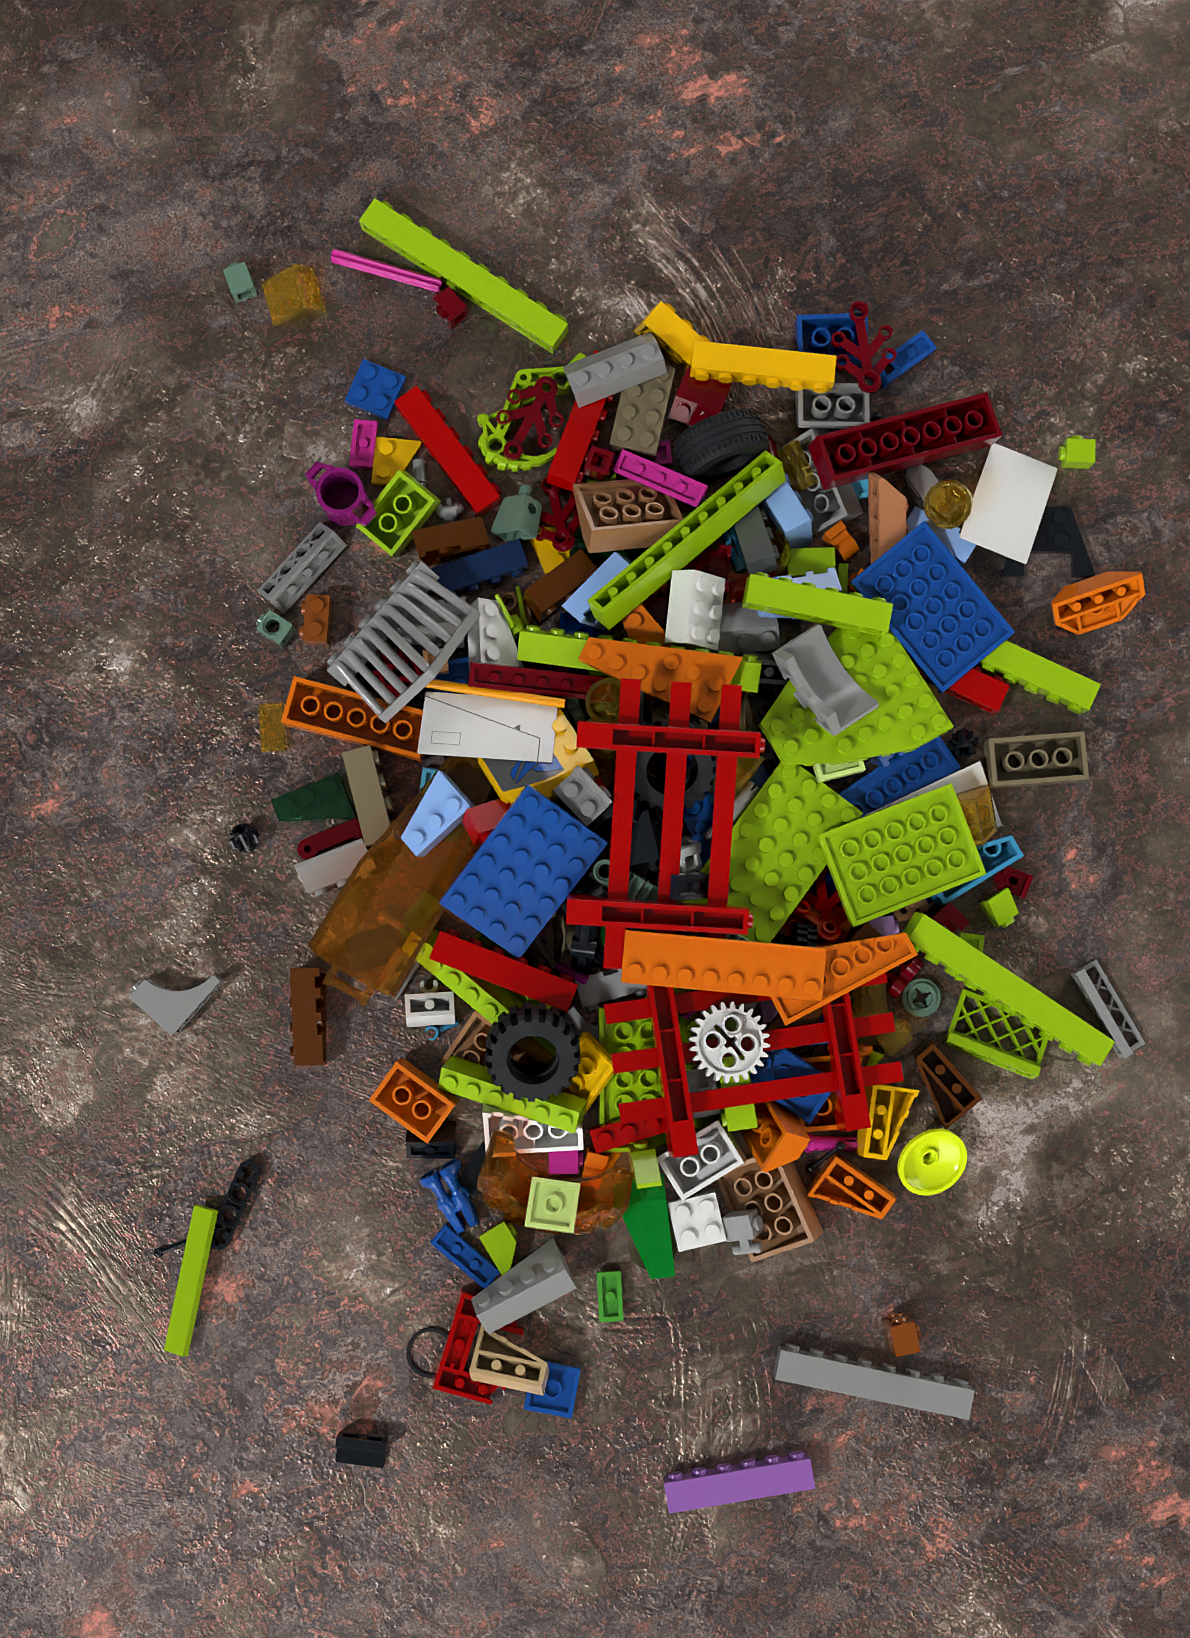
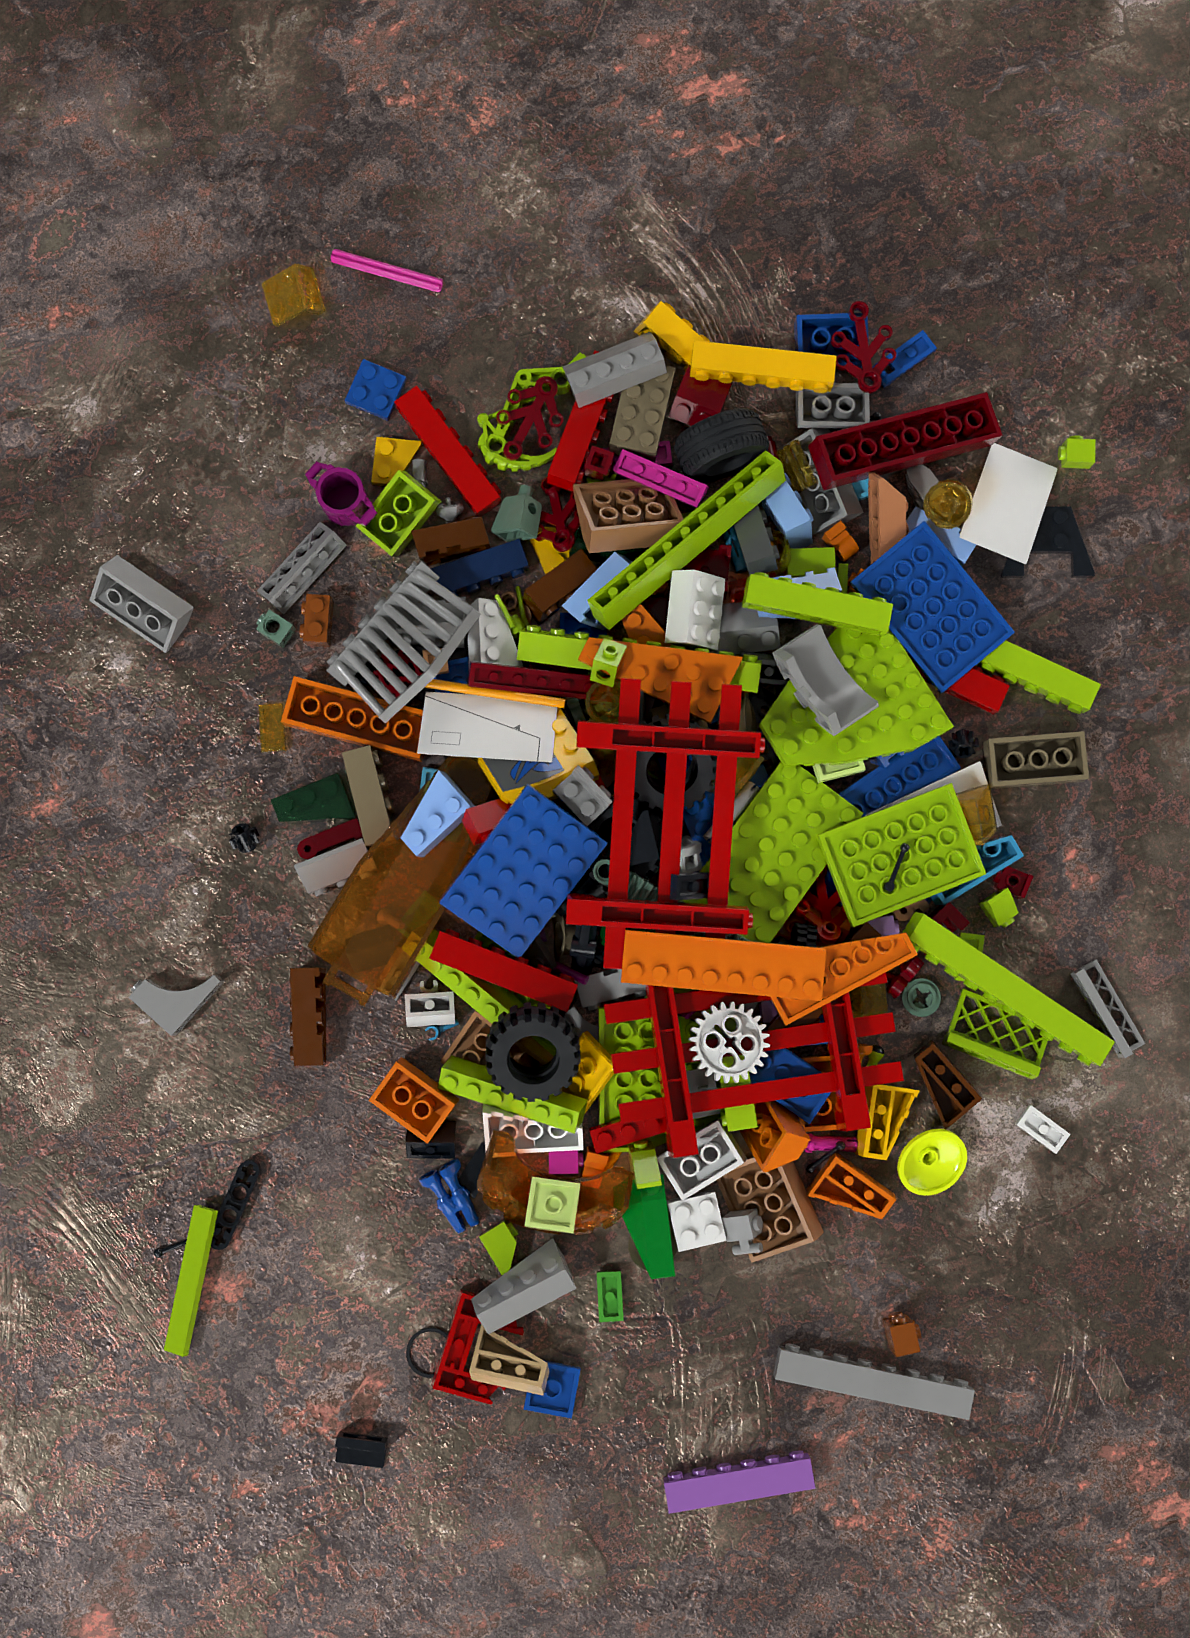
sand green brick [223,261,258,303] -> none
dark pink plate [349,419,378,469] -> none
lime brick [359,198,569,354] -> none
blue tile [430,1223,500,1289] -> none
dark red brick [432,286,469,330] -> none
clear yellow brick [873,1017,913,1057] -> none
orange wedge [1051,571,1146,635] -> none
none -> light grey slope [89,555,194,653]
none -> lime bracket [590,638,627,687]
none -> black hinge [884,843,910,892]
none -> white plate [1015,1105,1070,1154]

